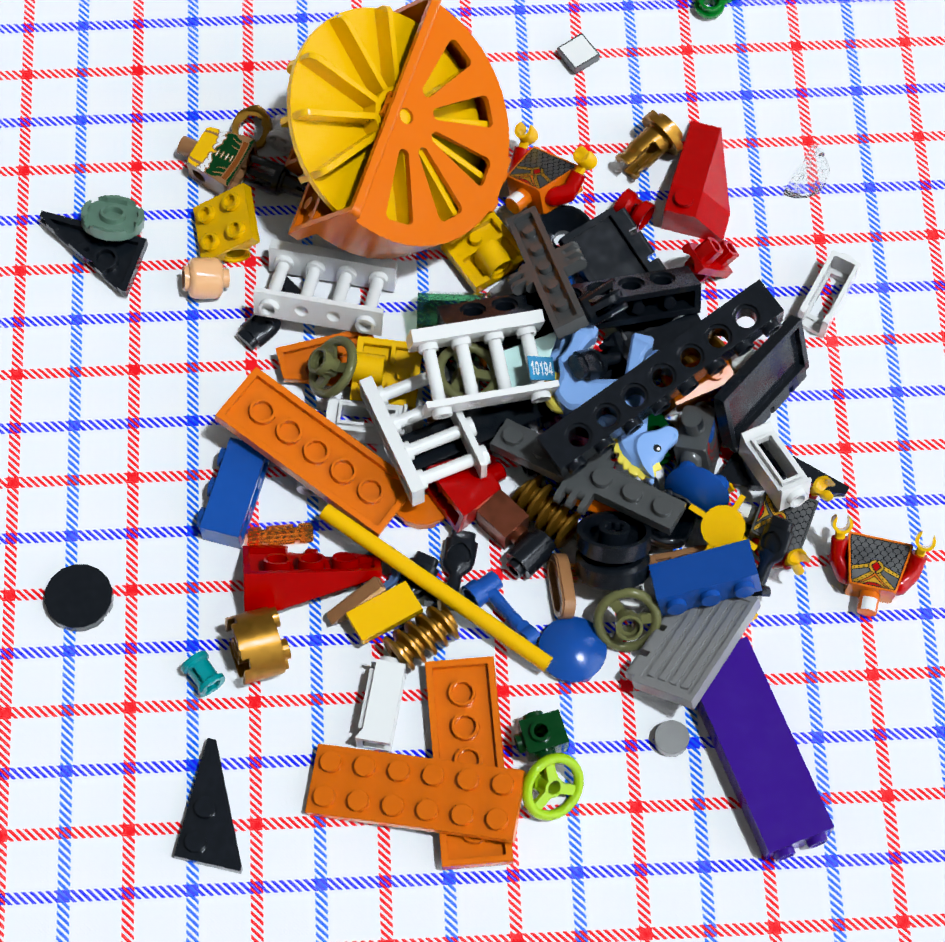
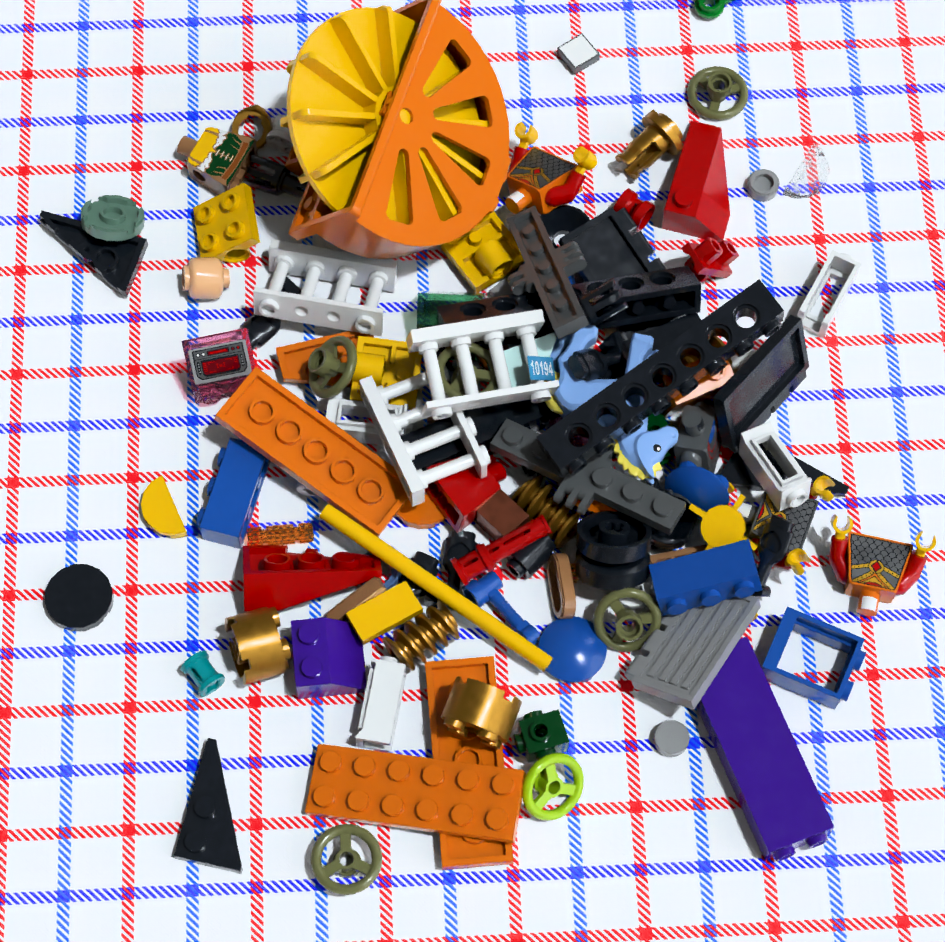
none -> yellow tile [141,475,188,539]
none -> slope [182,328,255,404]
none -> dark purple slope [291,617,367,699]
none -> olive piece [311,824,382,895]
none -> pearl gold brick [441,676,522,749]
none -> red pin [450,514,552,586]
none -> olive piece [687,66,749,120]
none -> light grey tile [747,169,780,202]
none -> blue window [761,606,866,710]

